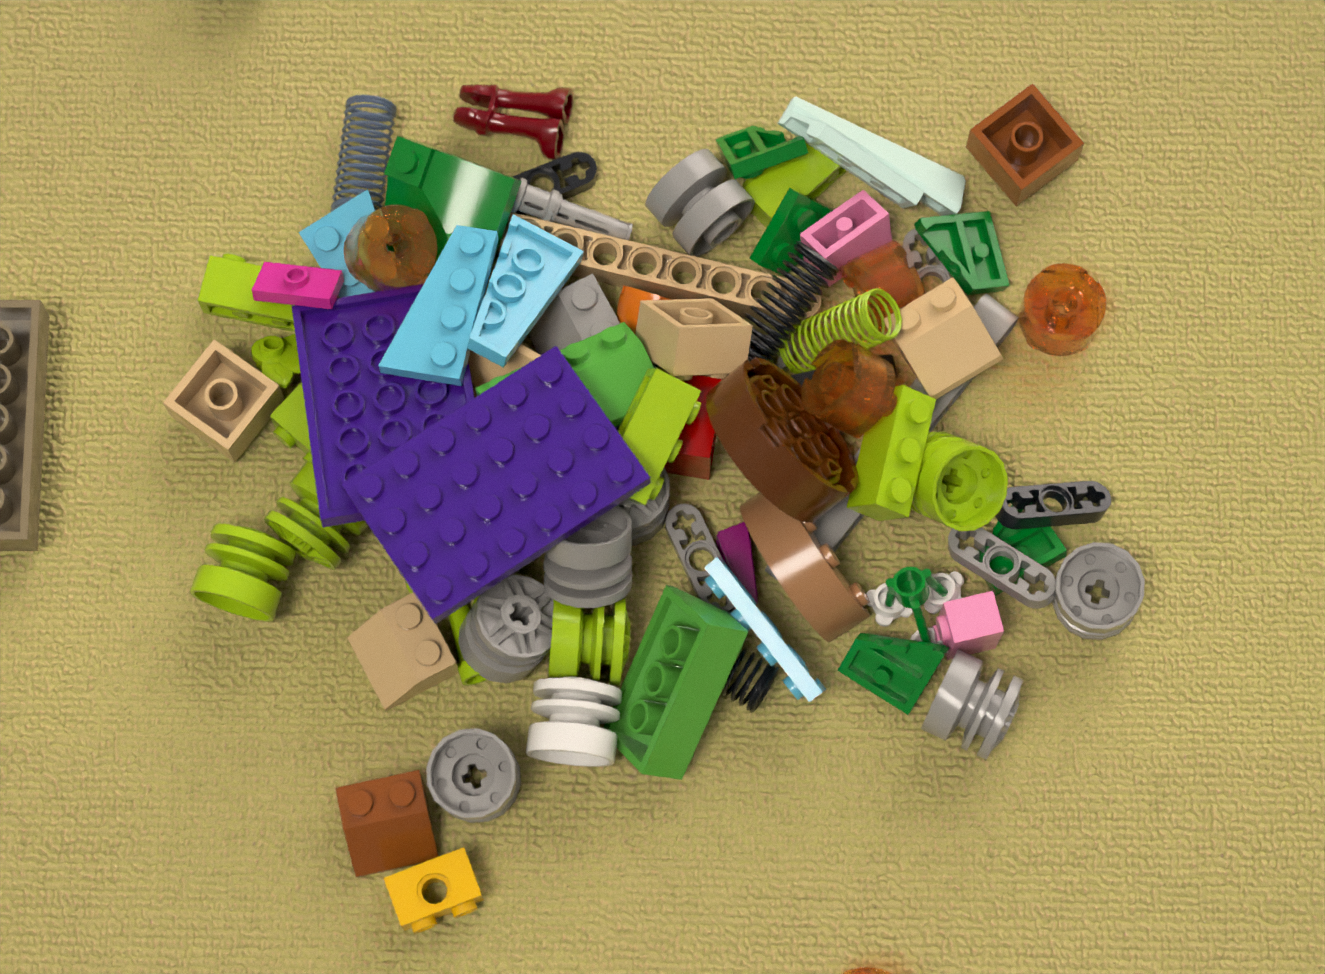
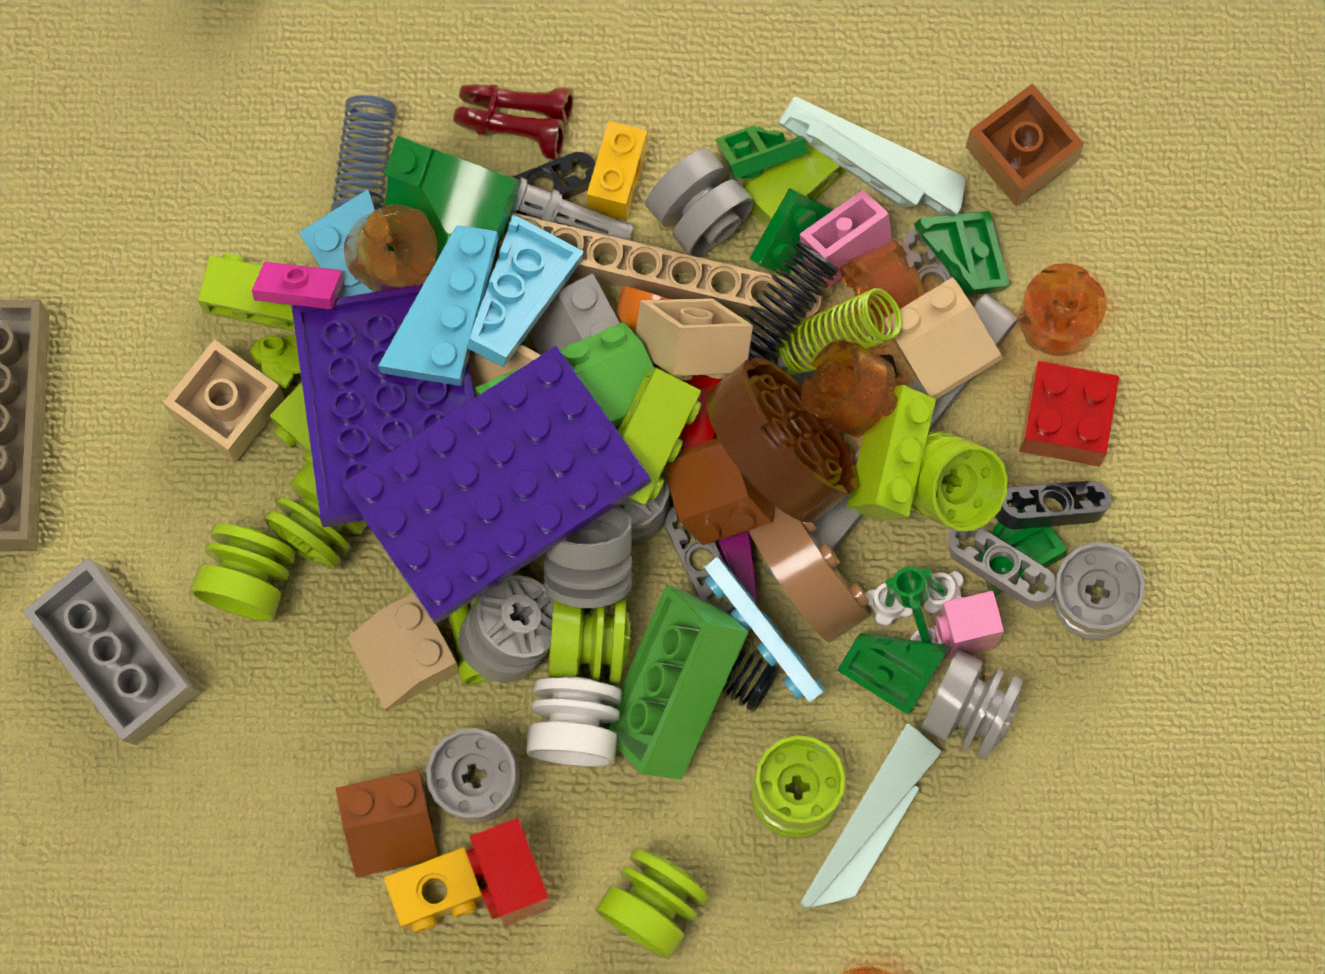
none -> light grey brick [23,558,201,745]
none -> red brick [465,817,552,927]
none -> yellow brick [587,121,648,221]
none -> lime wheel [595,848,709,960]
none -> dark orange slope [663,438,774,545]
none -> lime wheel [751,735,846,839]
none -> light aqua wedge [799,723,941,911]
none -> red brick [1019,361,1119,467]

